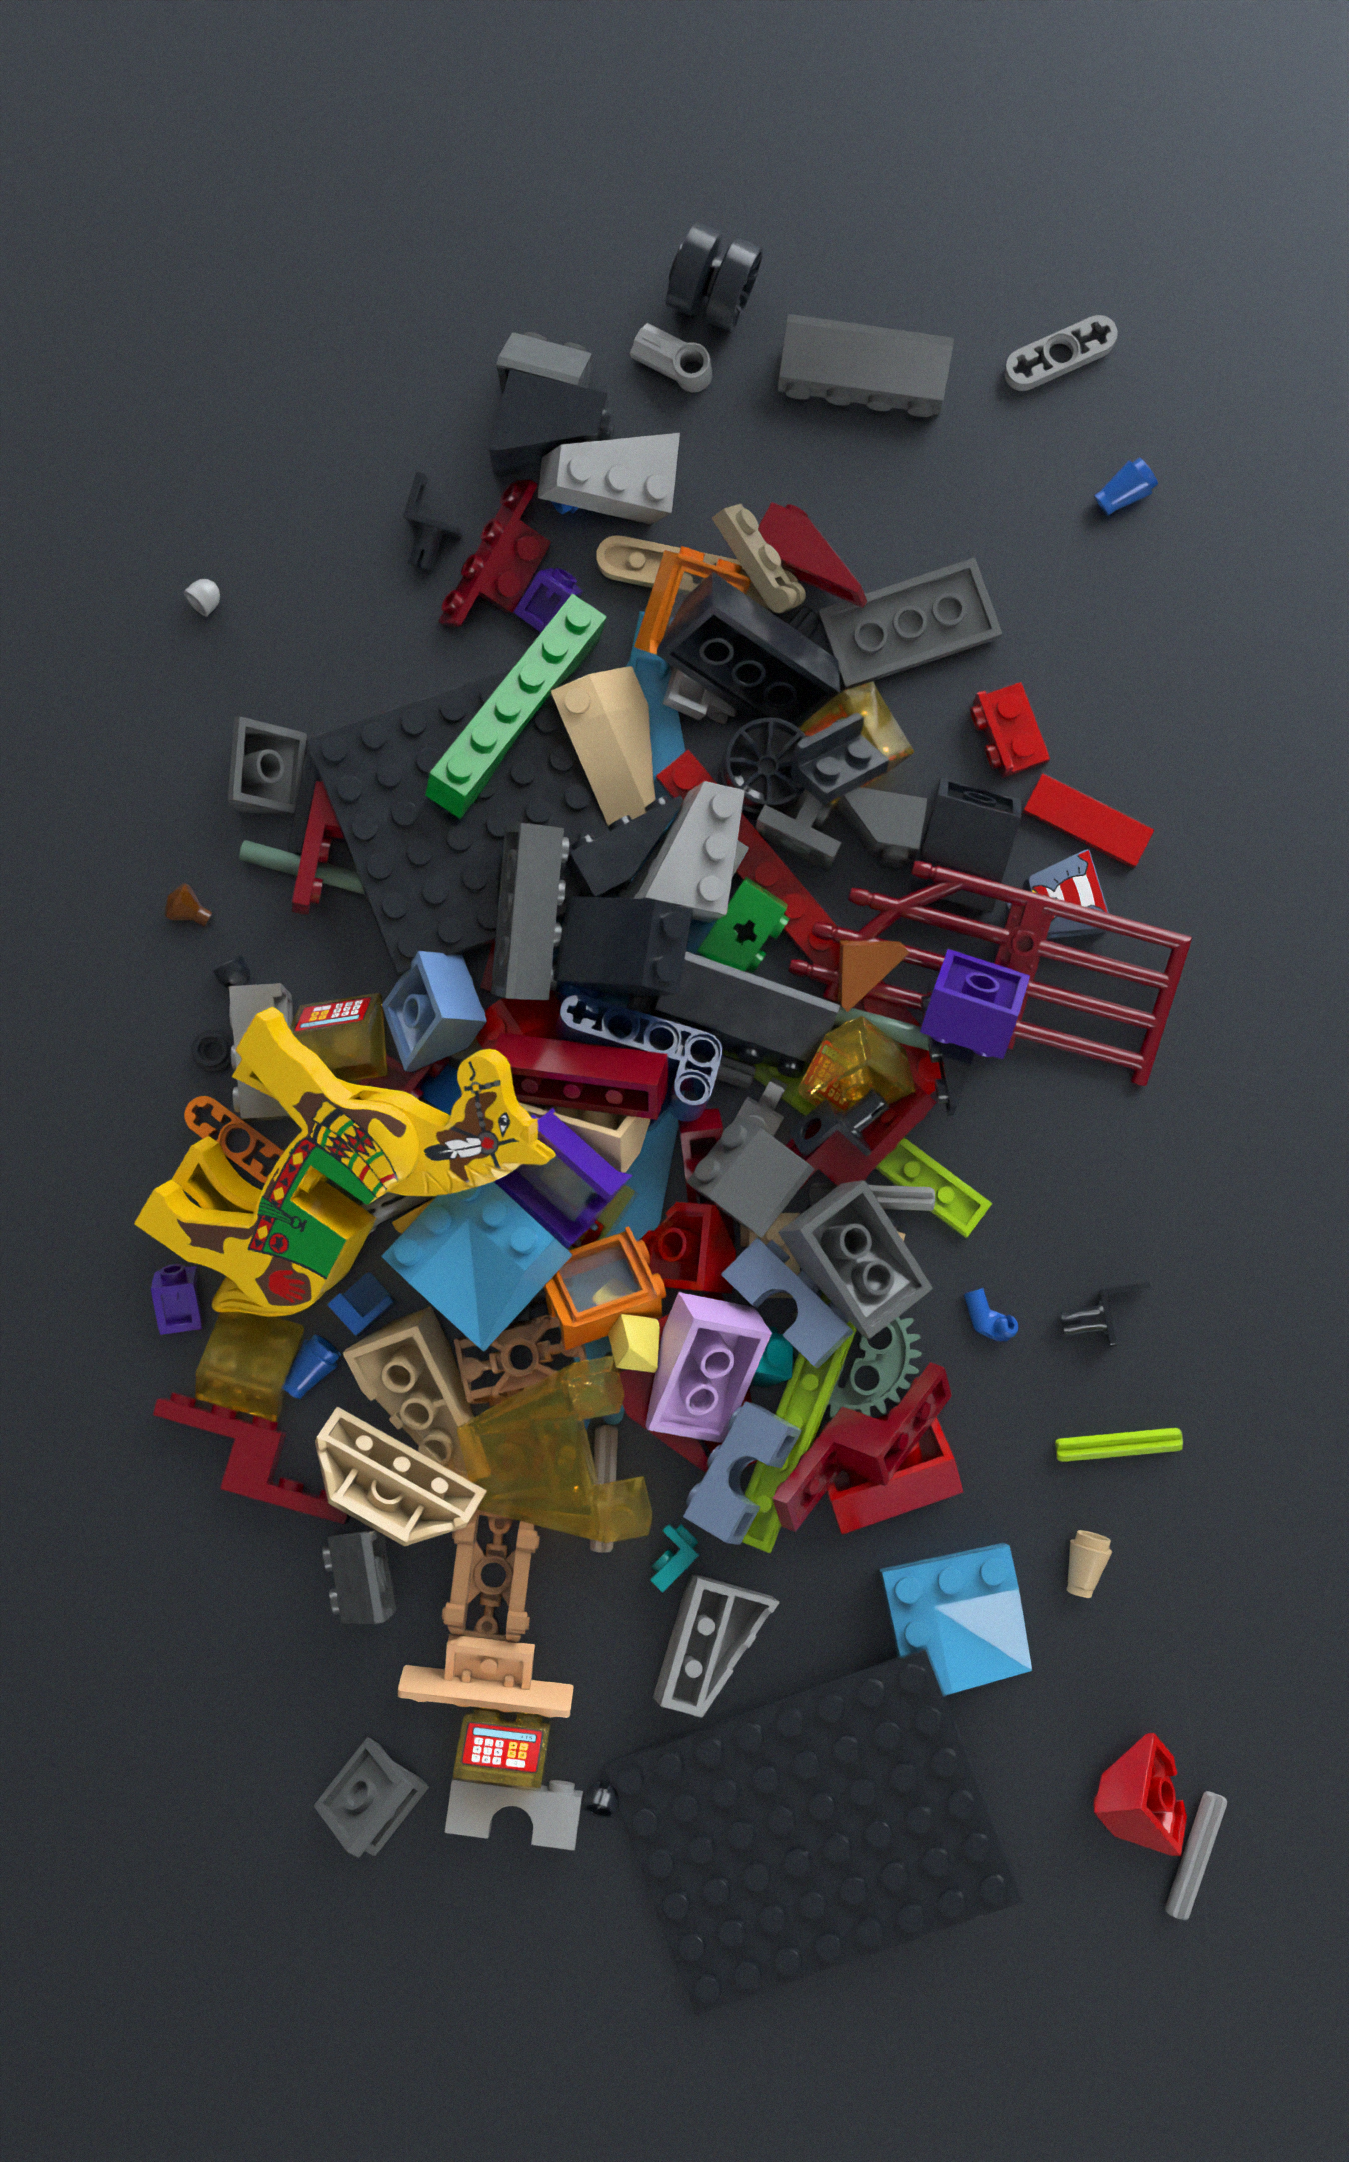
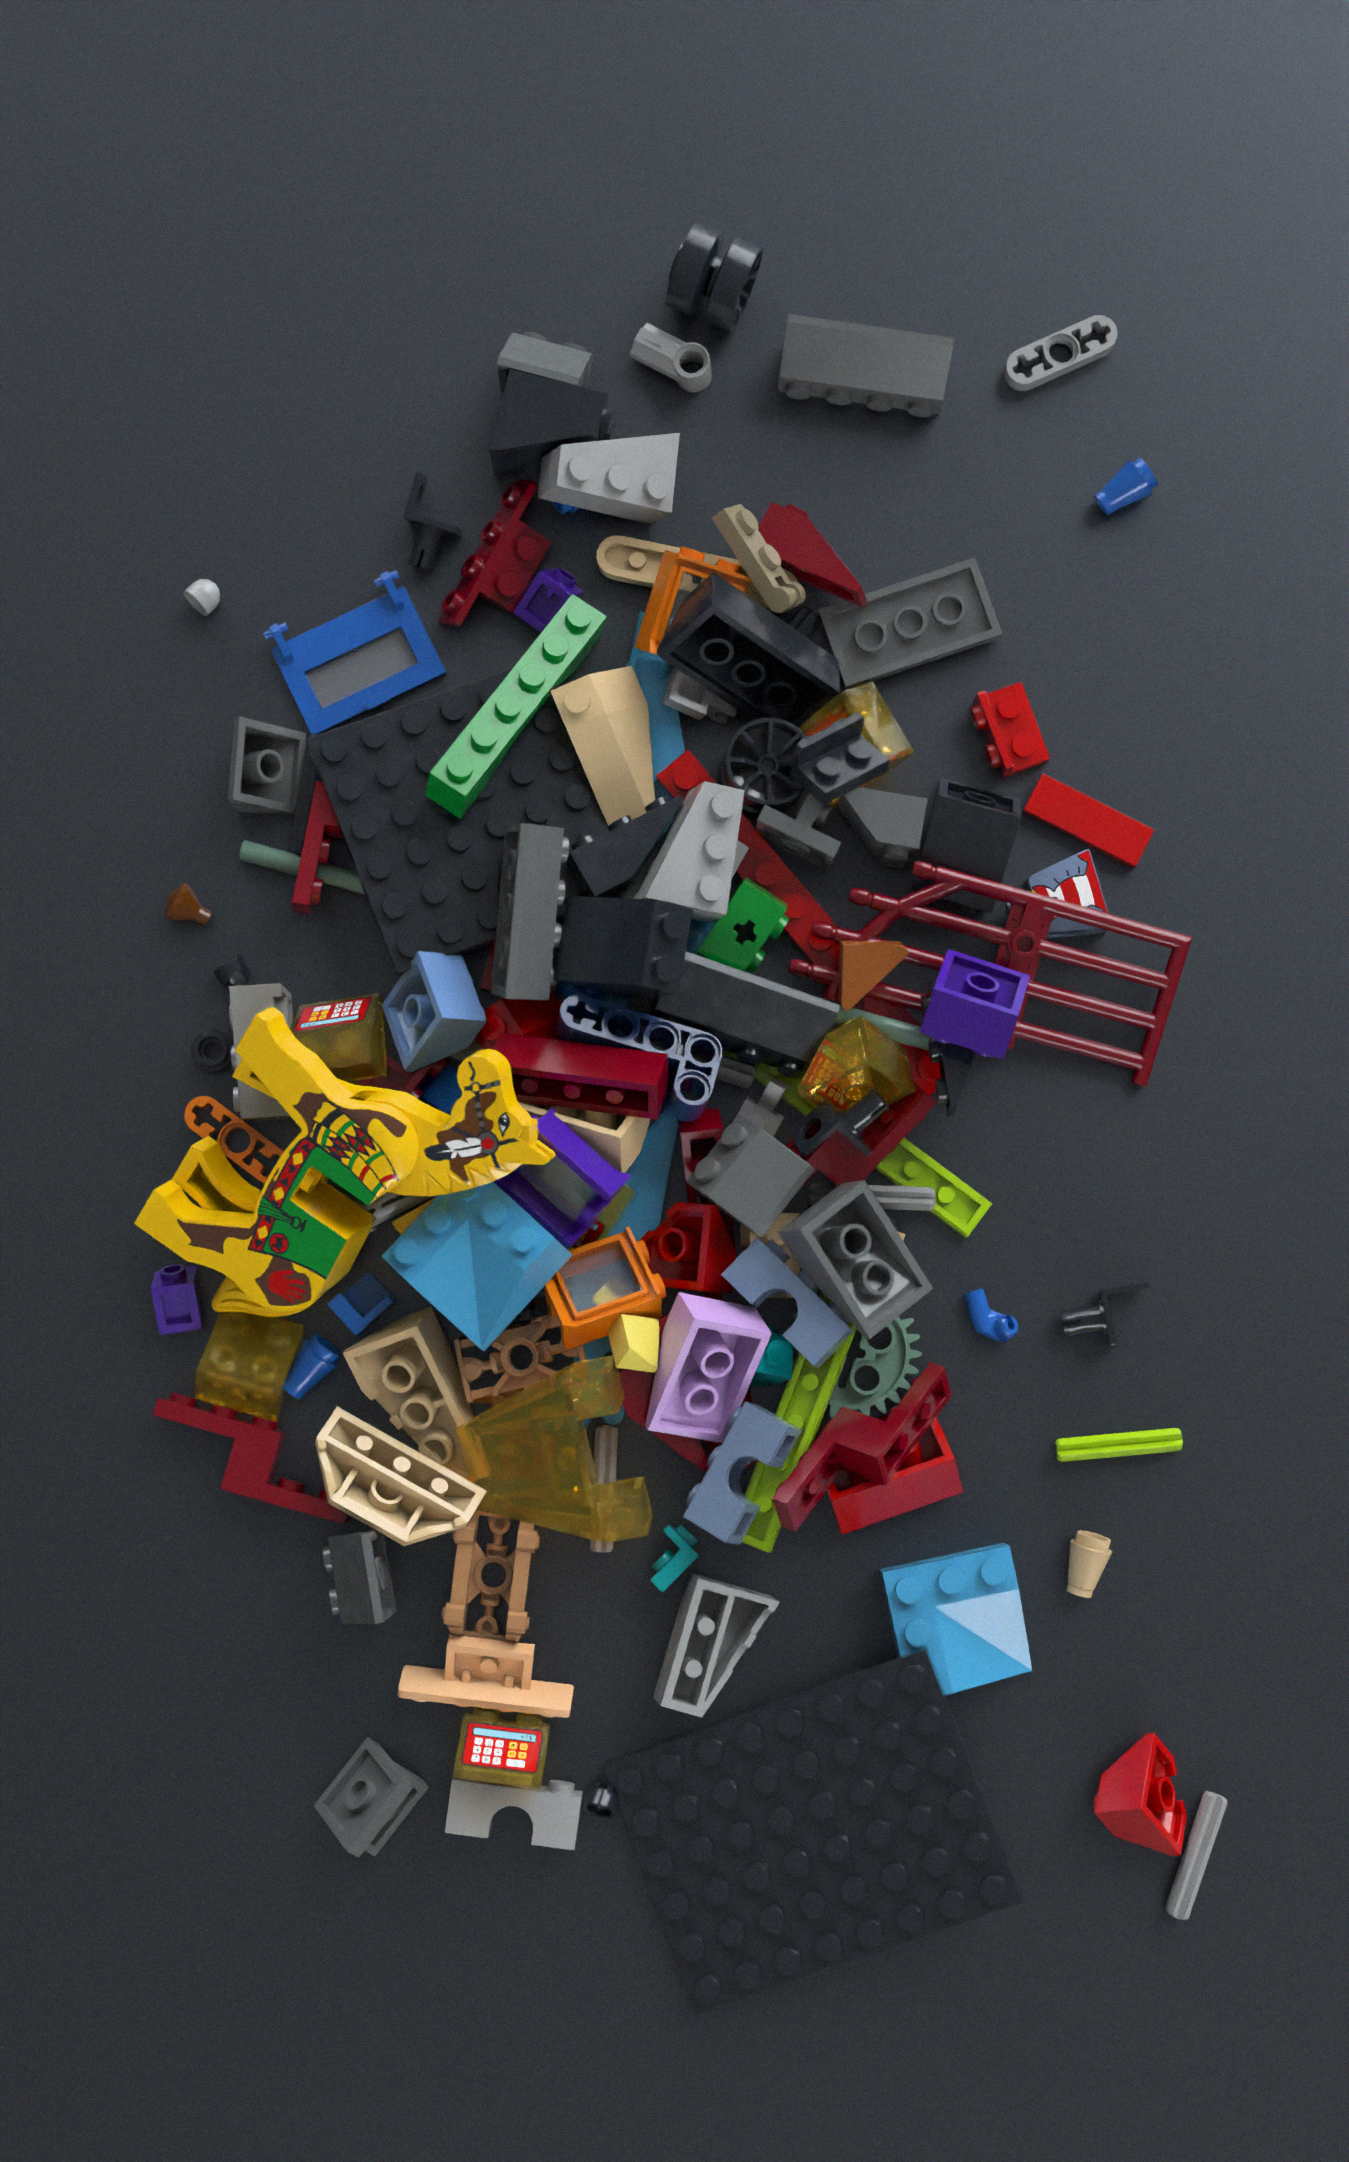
none -> blue piece [263,570,447,735]

